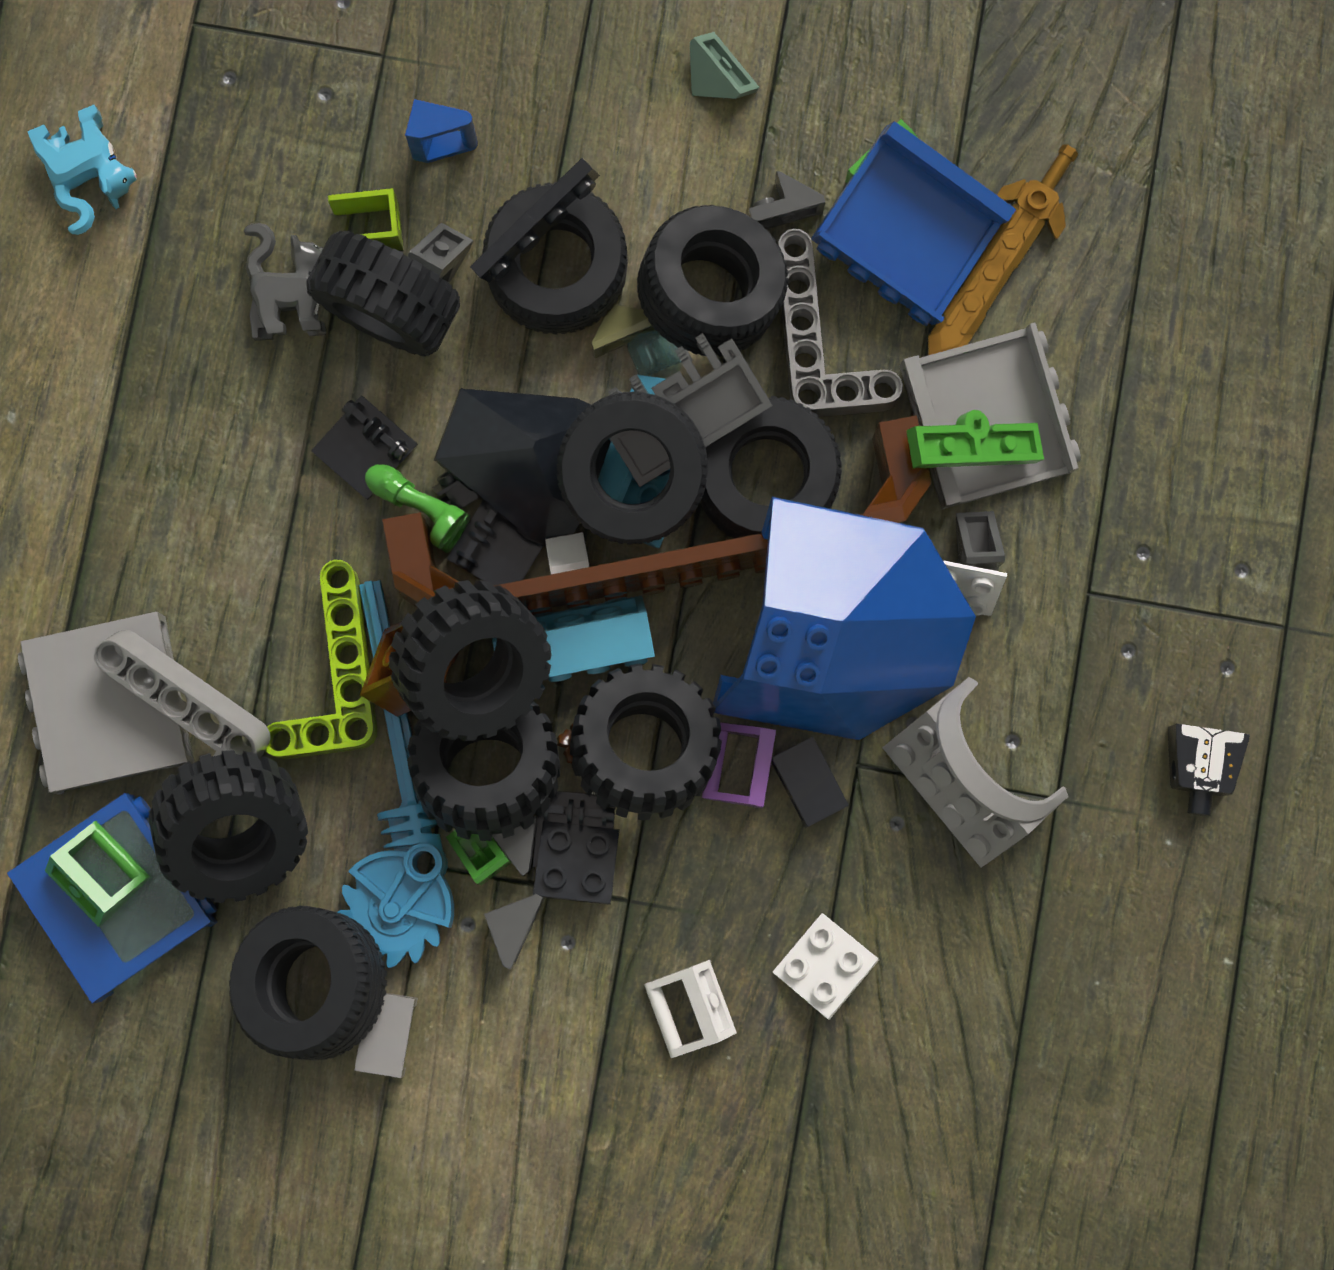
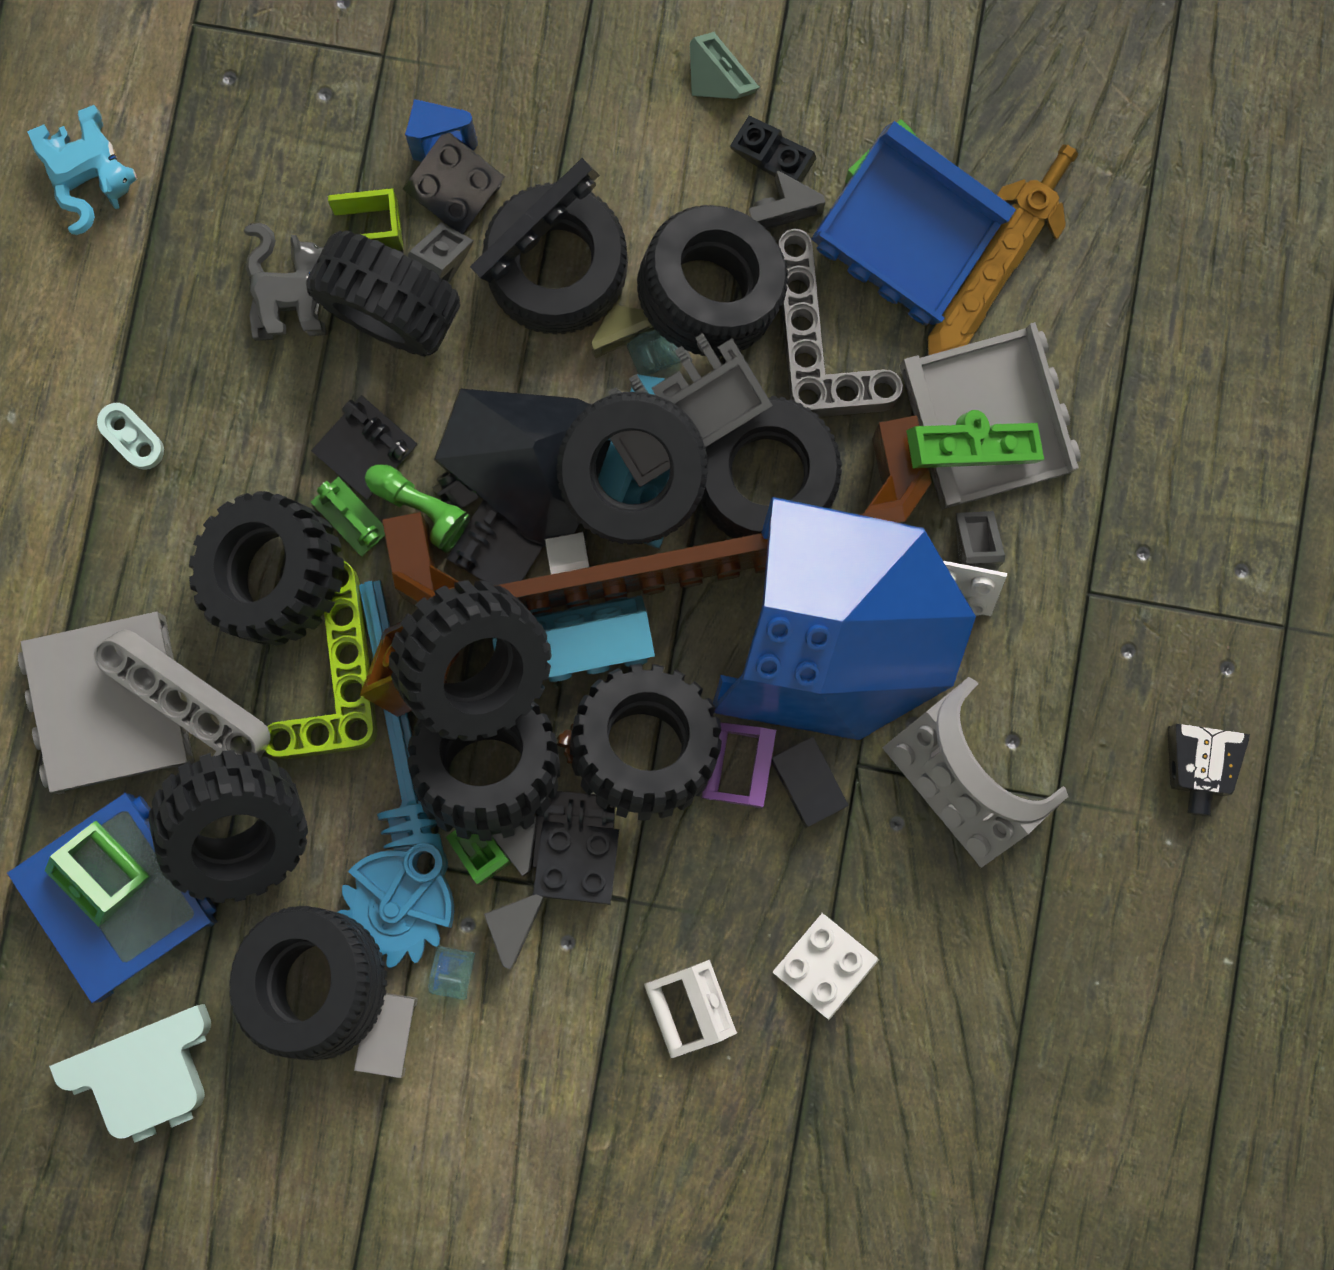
none -> light aqua brick [49,1004,211,1143]
none -> light aqua plate [97,403,164,470]
none -> black tyre [189,491,344,646]
none -> bright green hinge [311,476,385,557]
none -> black hinge [403,133,505,234]
none -> clear light blue slope [429,946,476,1000]
none -> black slope [730,115,816,183]

